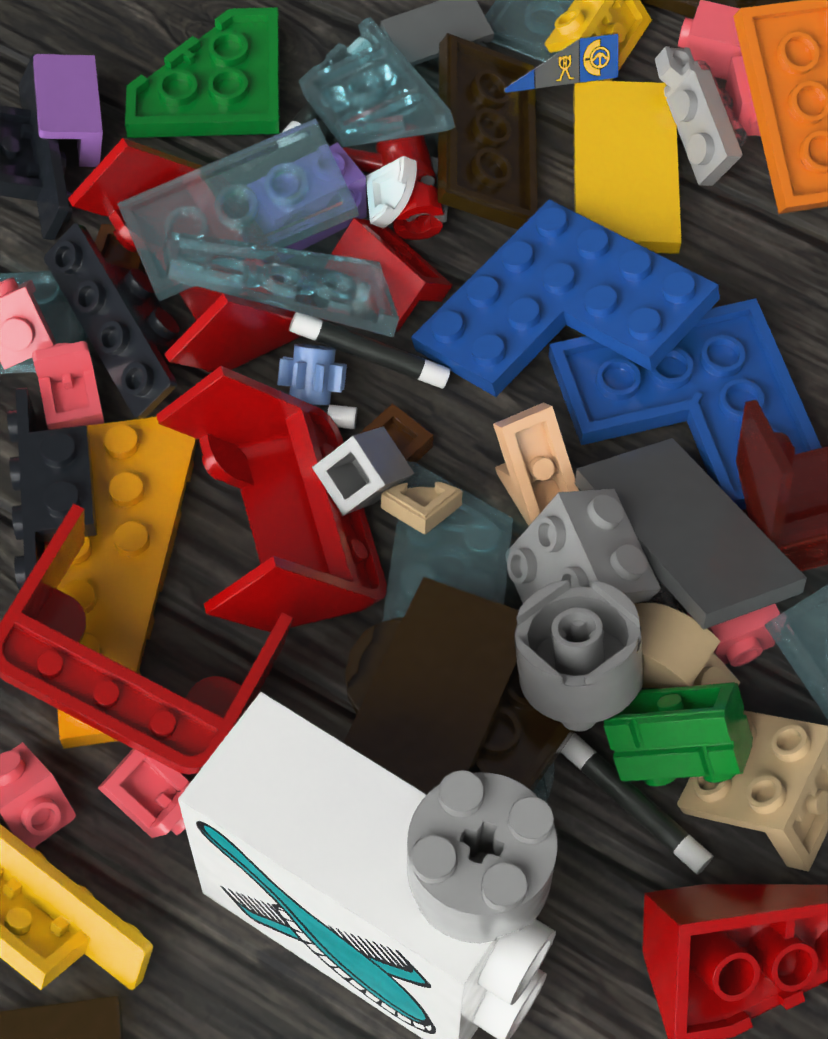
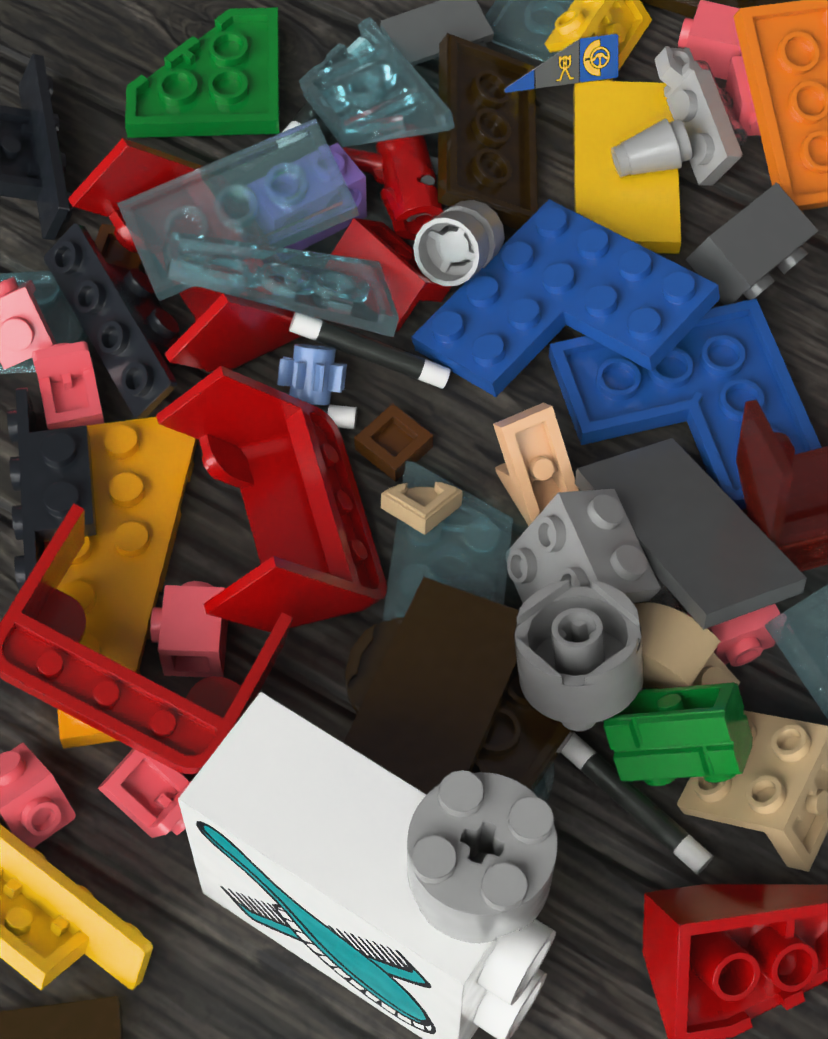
medium lavender panel [33,54,103,167] -> none
light grey brick [312,426,415,516] -> none
white tile [366,156,417,228] -> none
none -> coral brick [150,581,229,677]
none -> light grey wheel [413,200,505,286]
none -> light grey cone [611,118,692,177]
none -> dark grey brick [685,182,818,305]

